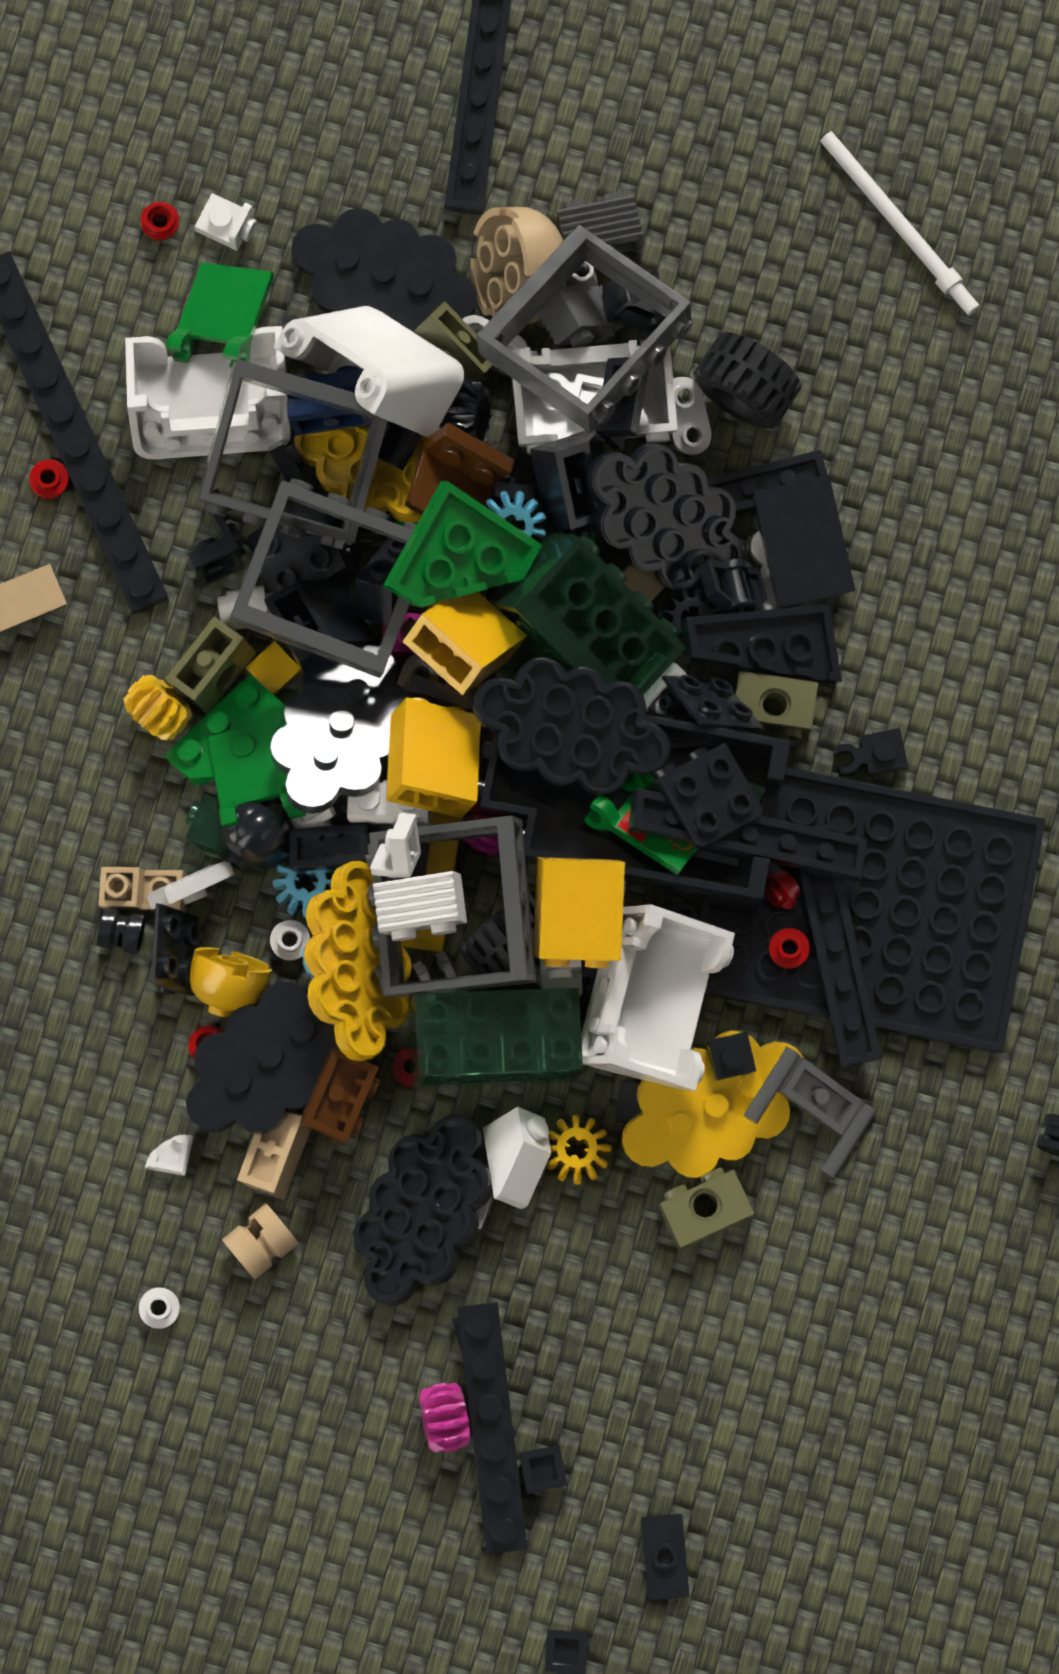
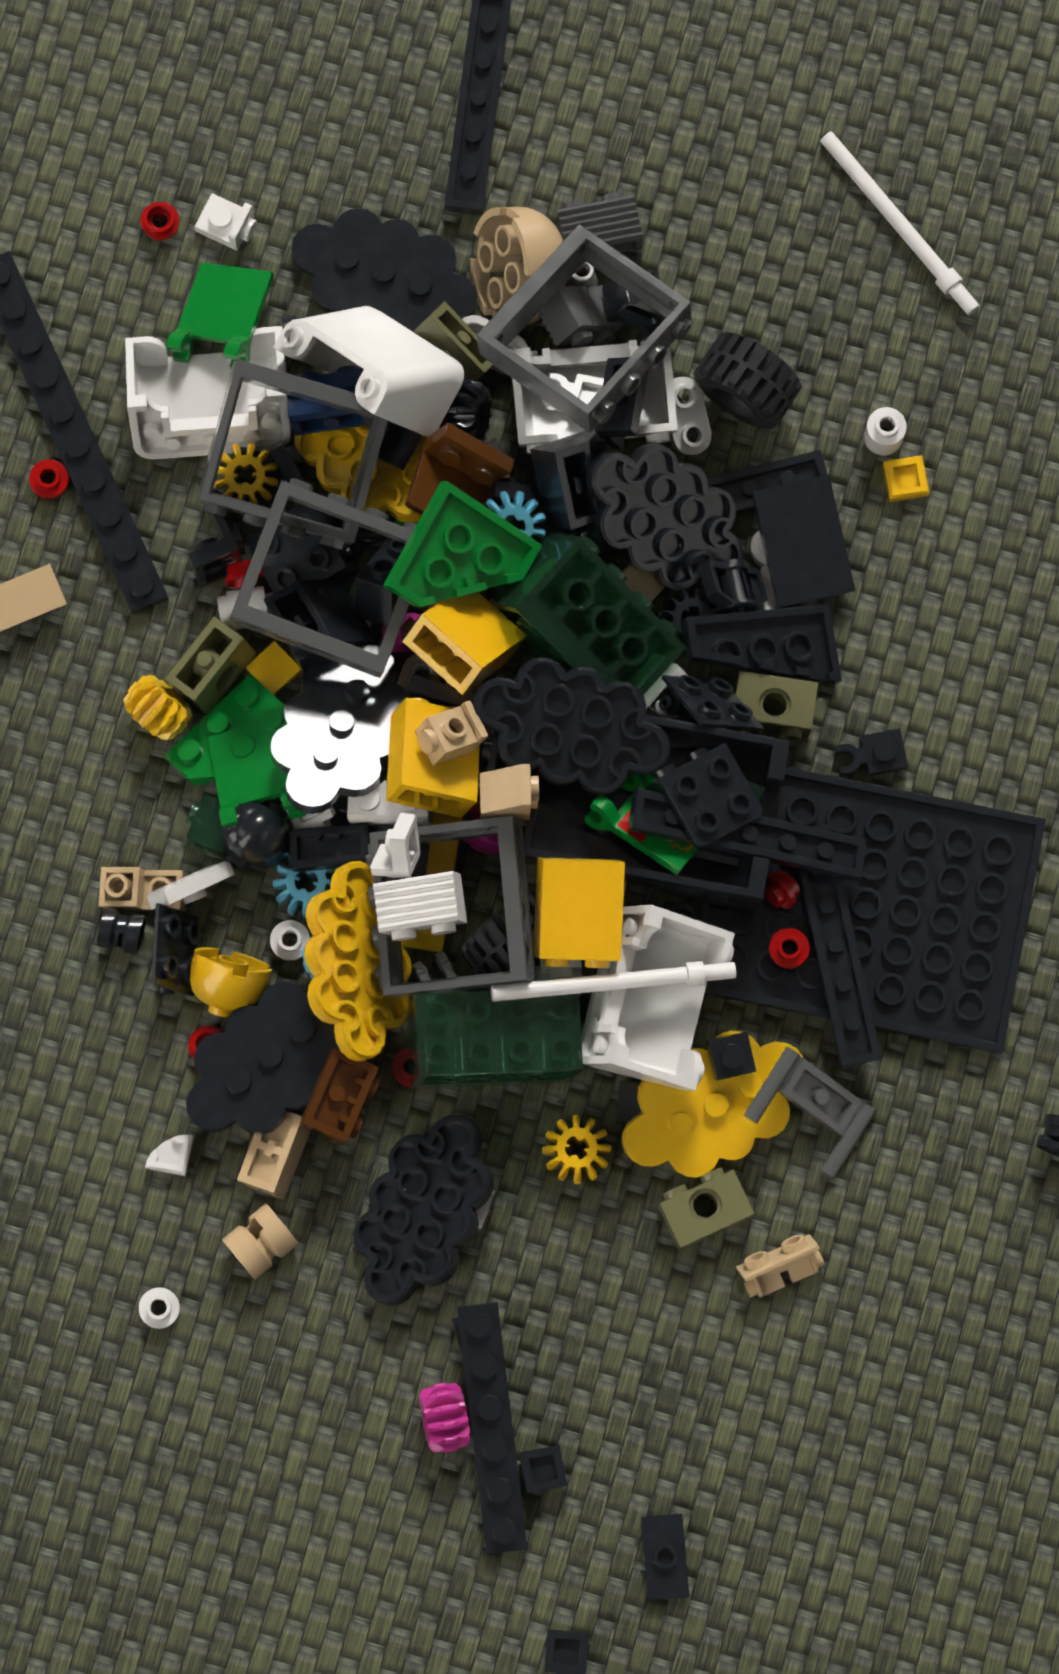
white slope [482,1107,551,1209] -> none
none -> yellow gear [214,443,278,505]
none -> red plate [225,560,264,590]
none -> tan brick [415,700,488,766]
none -> tan slope [480,764,539,821]
none -> white bar [491,961,736,1002]
none -> tan hinge [736,1234,825,1298]
none -> white brick [864,407,907,456]
none -> yellow tile [883,455,929,502]

